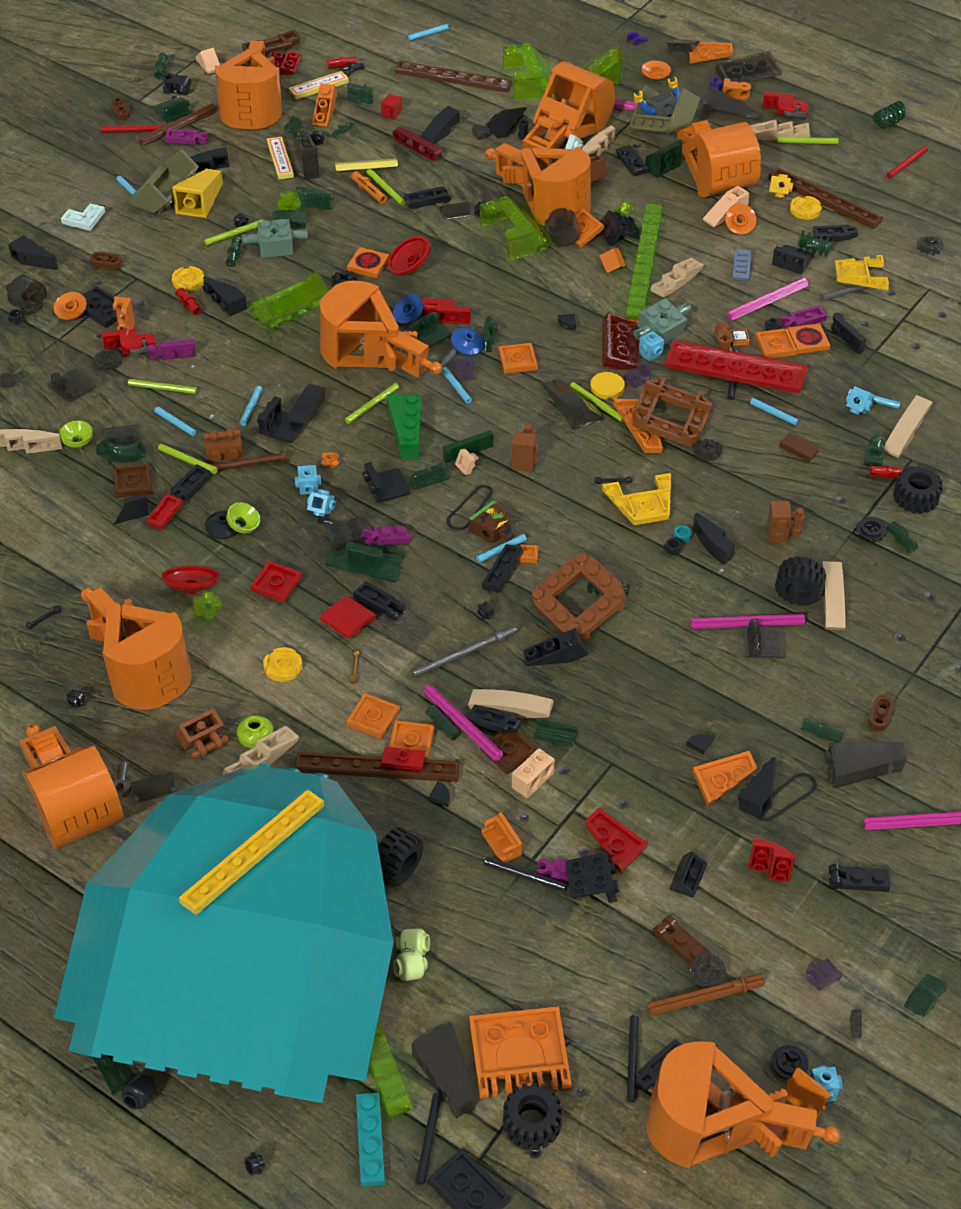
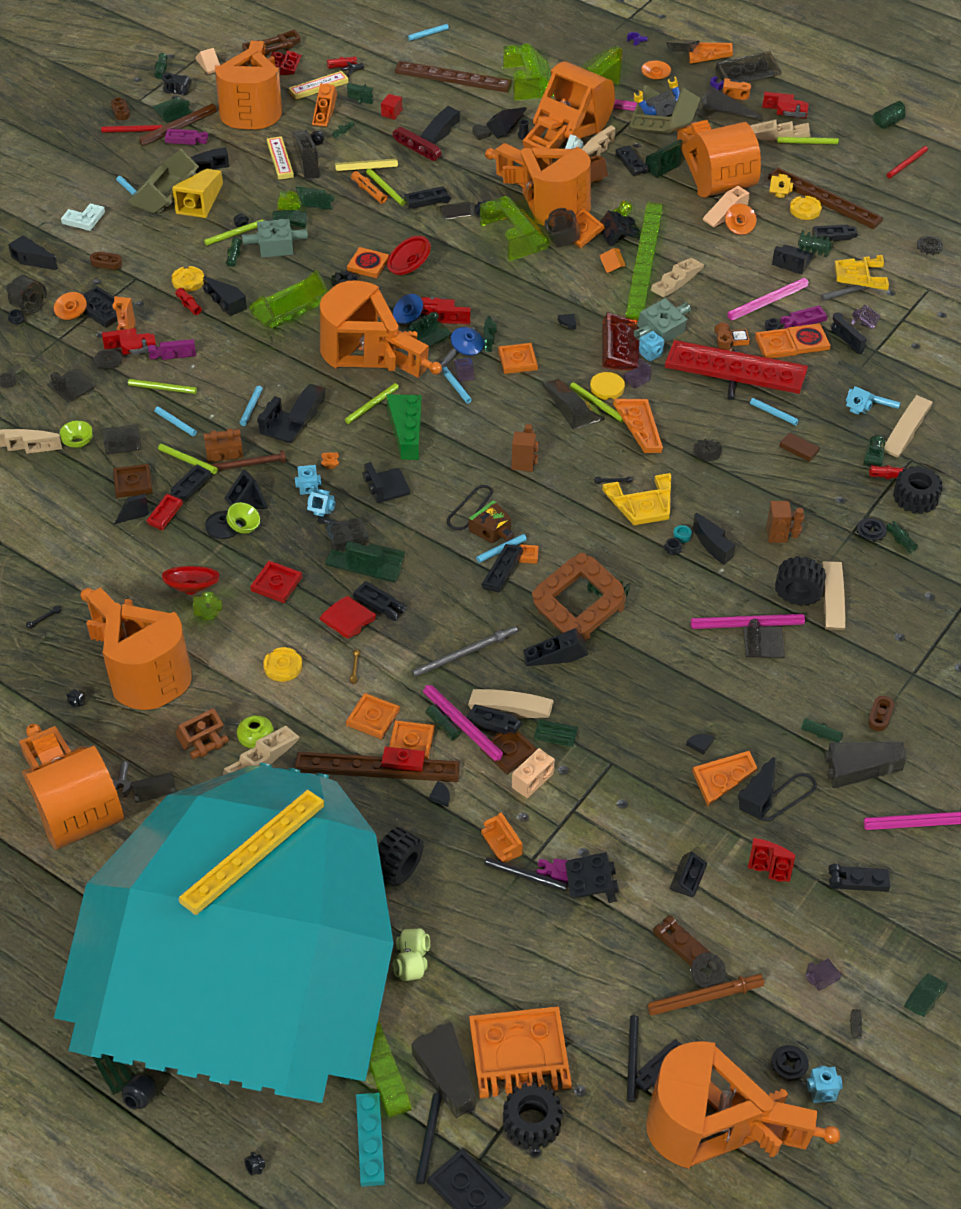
clear green cylinder [96,439,147,463] -> none
clear green hinge [284,115,304,133] -> none
magenta plate [361,526,412,545] -> none
clear green hinge [409,463,450,490] -> none
dark green tile [443,430,494,463] -> none
light nougat tile [455,449,479,475] -> none
black plate [477,602,495,619] -> none
red wing [585,808,648,874] -> none
dark orange plate [632,377,712,447] -> none
sand blue slope [732,249,751,281] -> none
orange piece [785,1067,831,1120] -> none
none -> black slope [224,469,268,509]
none -> clear purple bracket [851,304,880,329]

